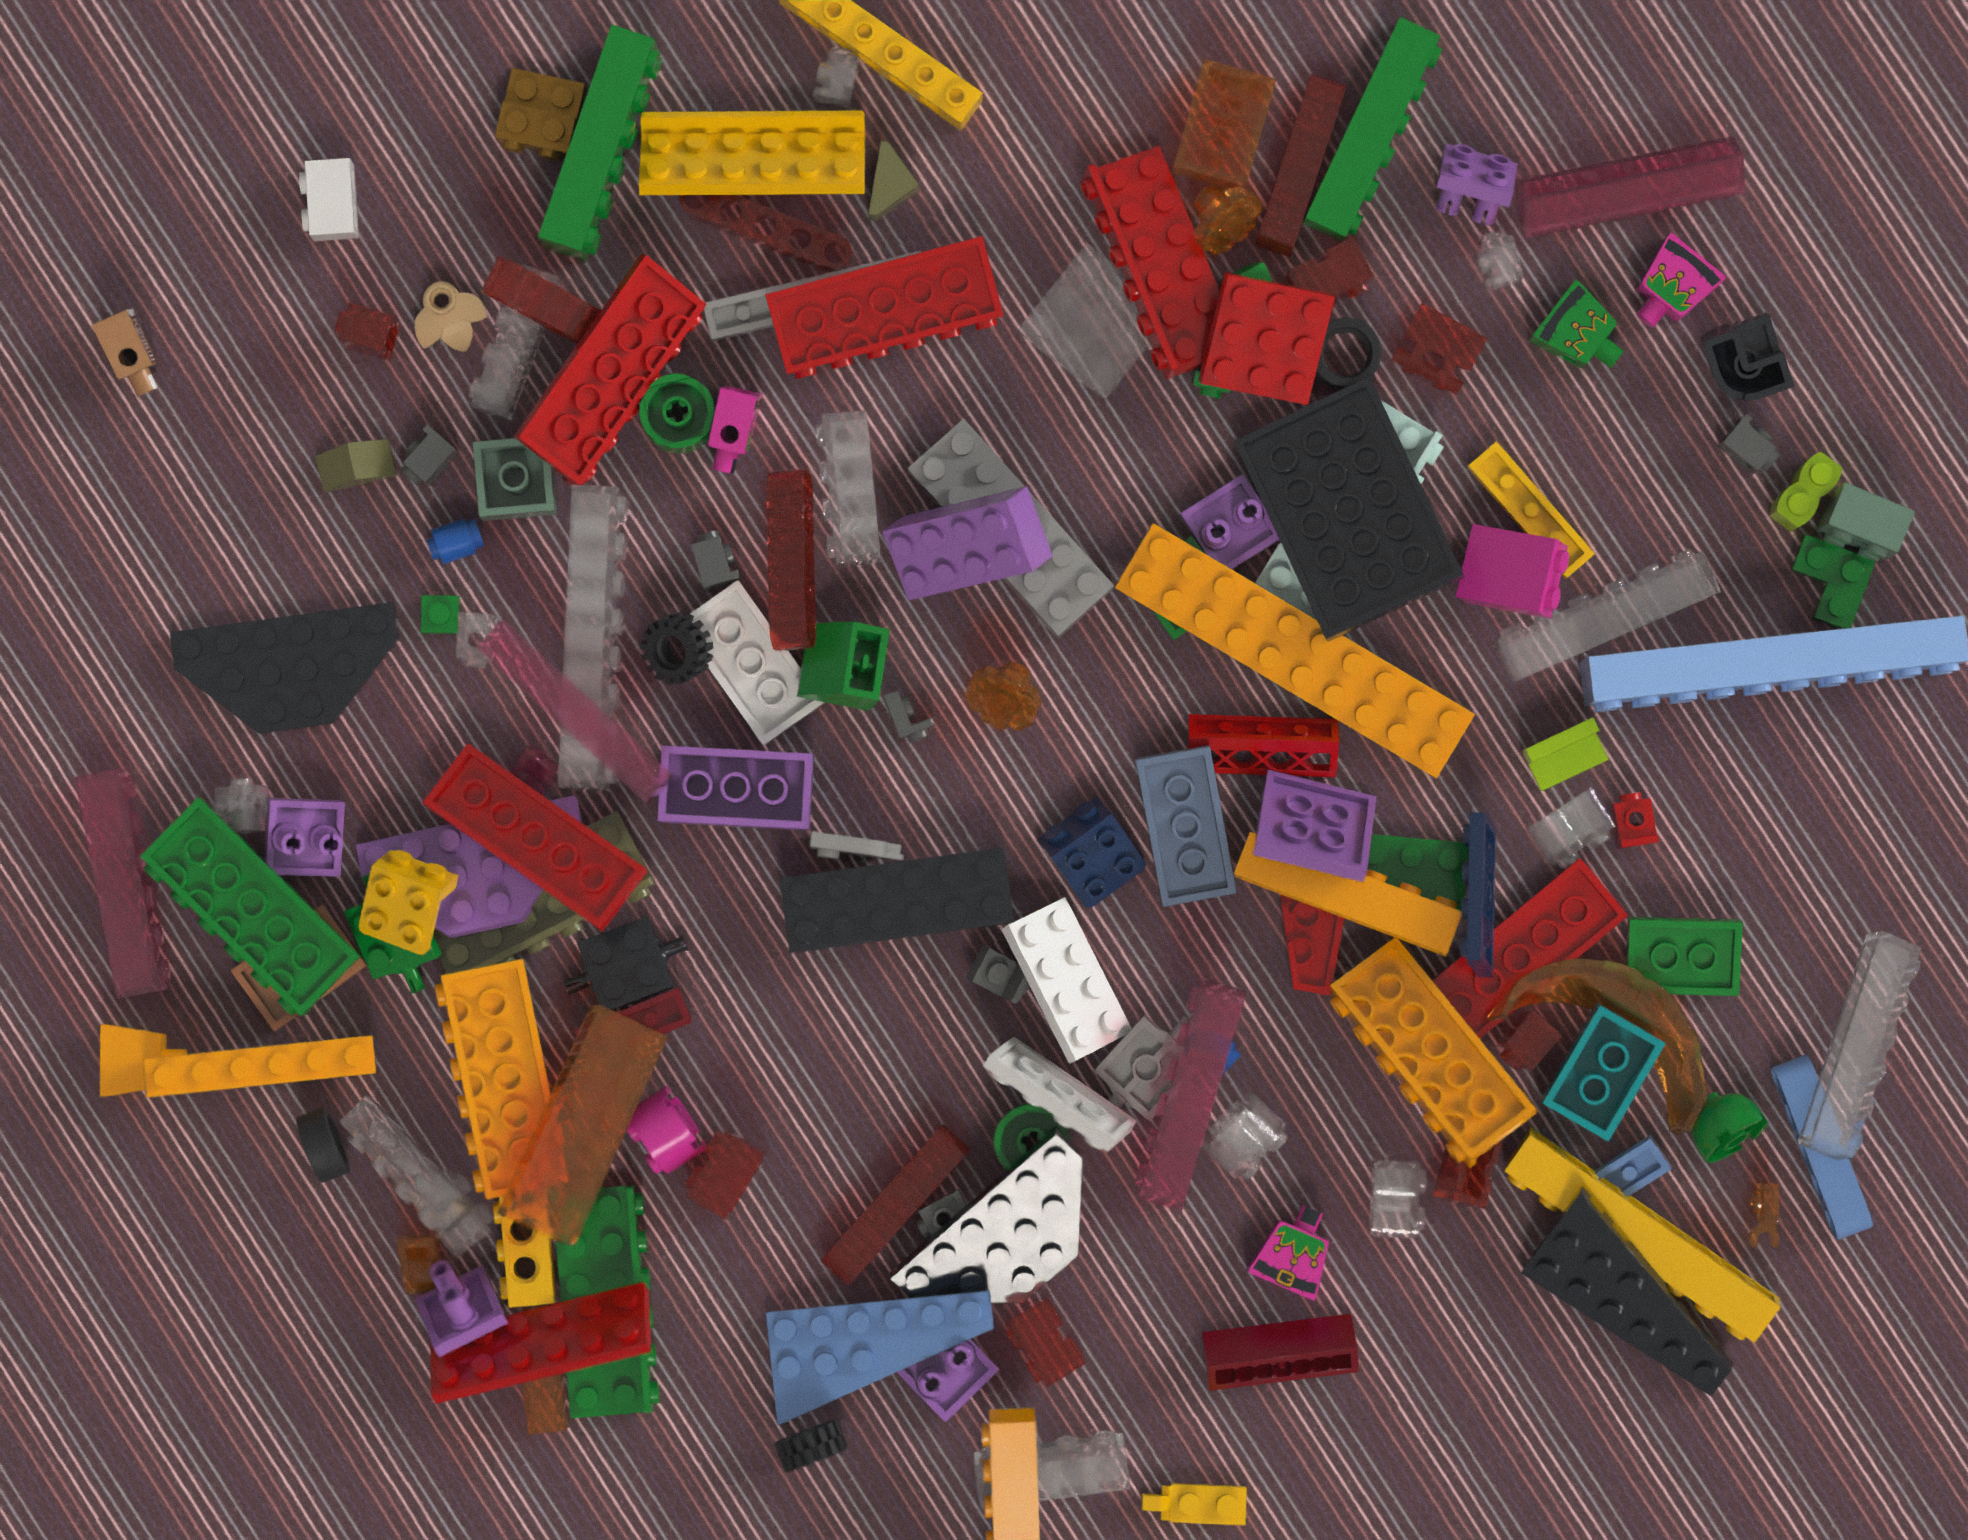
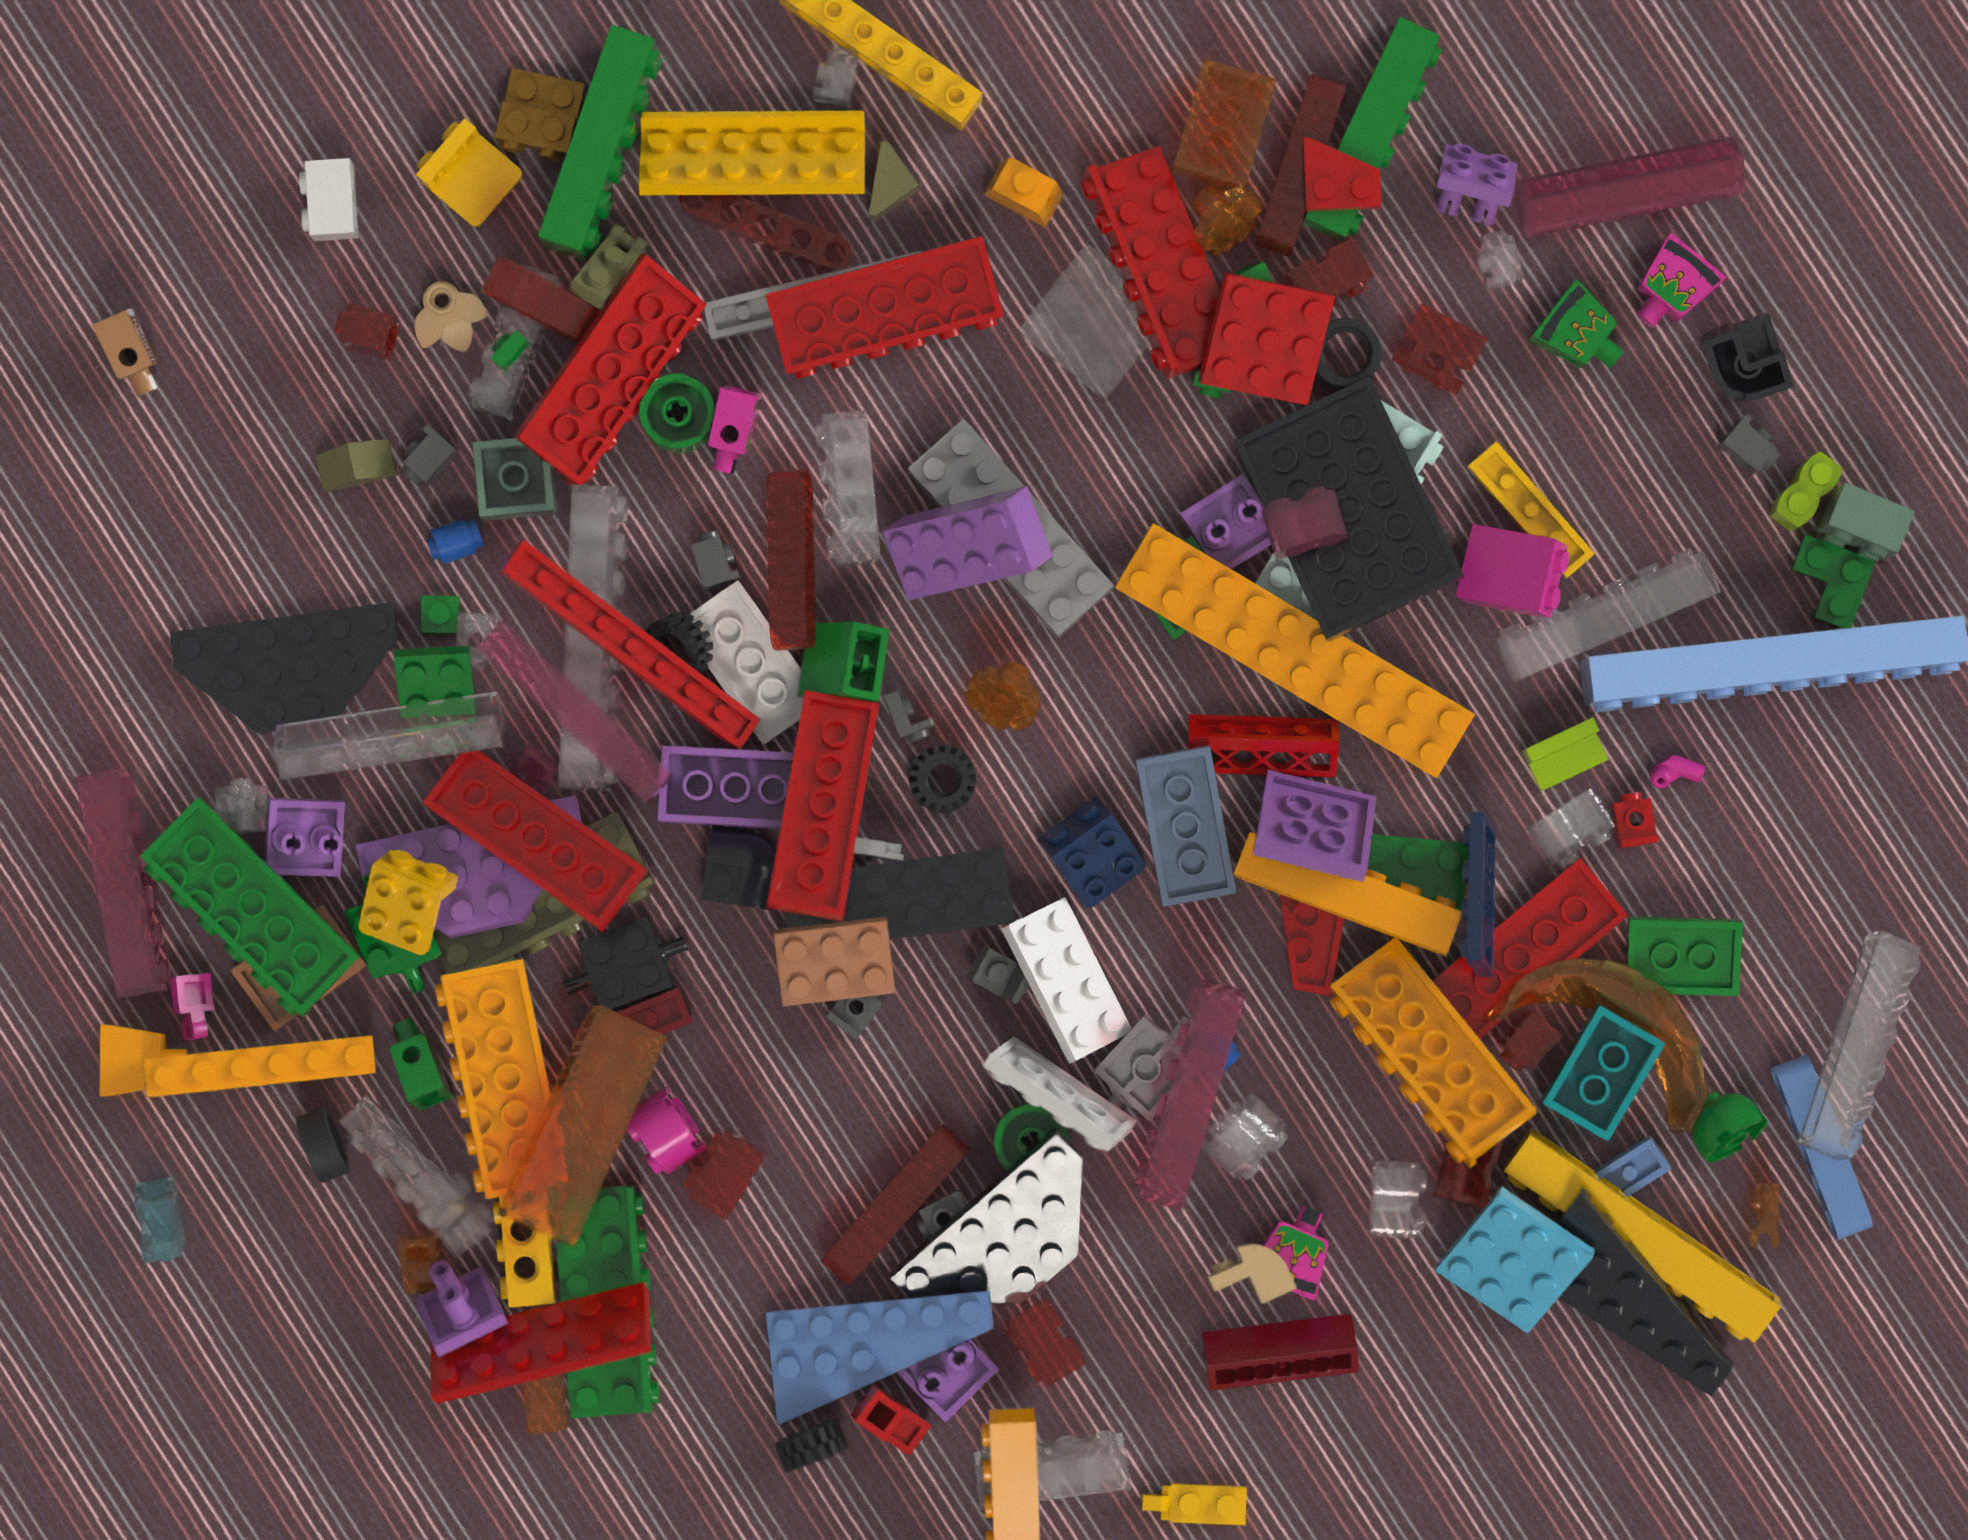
none -> clear light blue brick [134,1176,187,1264]
none -> dark pink plate [170,973,215,1041]
none -> clear brick [272,691,505,780]
none -> green torso [389,1019,454,1111]
none -> green plate [394,646,477,722]
none -> yellow bracket [416,118,522,227]
none -> green plate [491,330,530,373]
none -> red plate [498,540,761,750]
none -> olive plate [568,223,649,310]
none -> black brick [701,826,777,911]
none -> red plate [767,690,879,921]
none -> nougat plate [774,917,895,1006]
none -> dark grey brick [826,995,883,1040]
none -> red brick [850,1384,931,1456]
none -> black tyre [909,745,976,813]
none -> light orange torso [984,157,1063,228]
none -> tan brick [1207,1243,1296,1304]
none -> clear pink brick [1261,487,1349,560]
none -> red wing [1303,137,1381,212]
none -> medium azure plate [1435,1186,1595,1334]
none -> dark pink arm [1649,755,1705,789]

